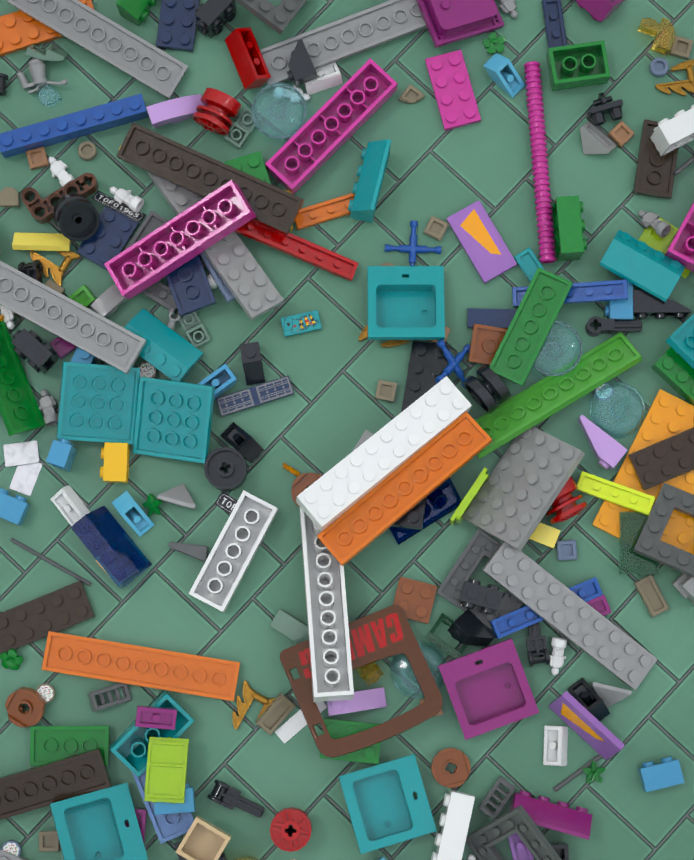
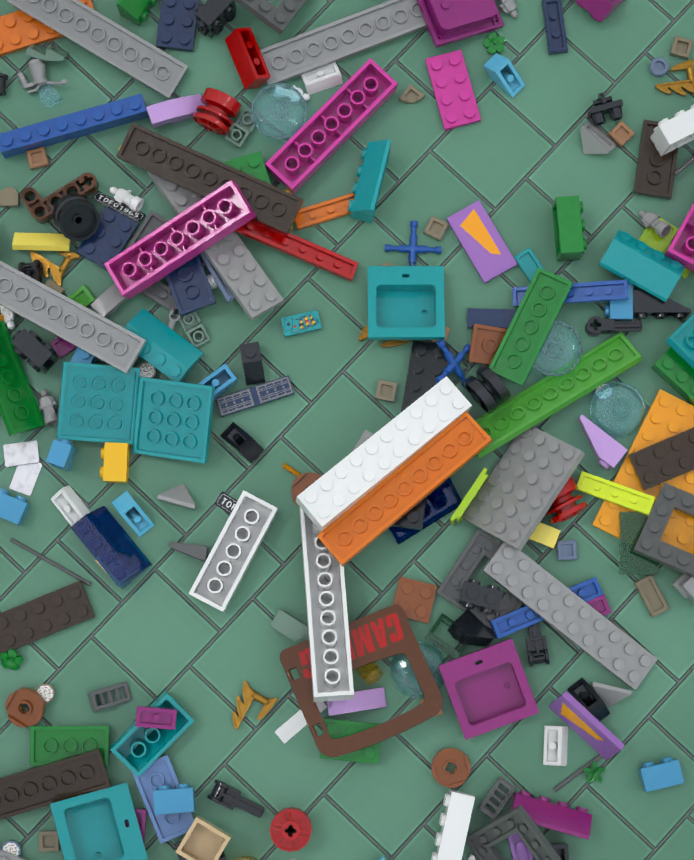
orange plate [41,631,241,701] -> none
white piece [48,157,74,187] -> none
dark tan tile [78,141,97,161] -> none
green plant [142,494,162,517] -> none
lime piece [144,737,189,804] -> none
black wheel [204,447,248,492] -> none
dark tan tile [255,692,296,735] -> none
black slope [287,39,317,87] -> none
teal piece [338,754,437,854] -> none
dark pink piece [524,61,556,264] -> none
green brick [546,40,610,91] -> none
white piece [549,637,567,675] -> none
clear yellow brick [637,17,675,56] -> none

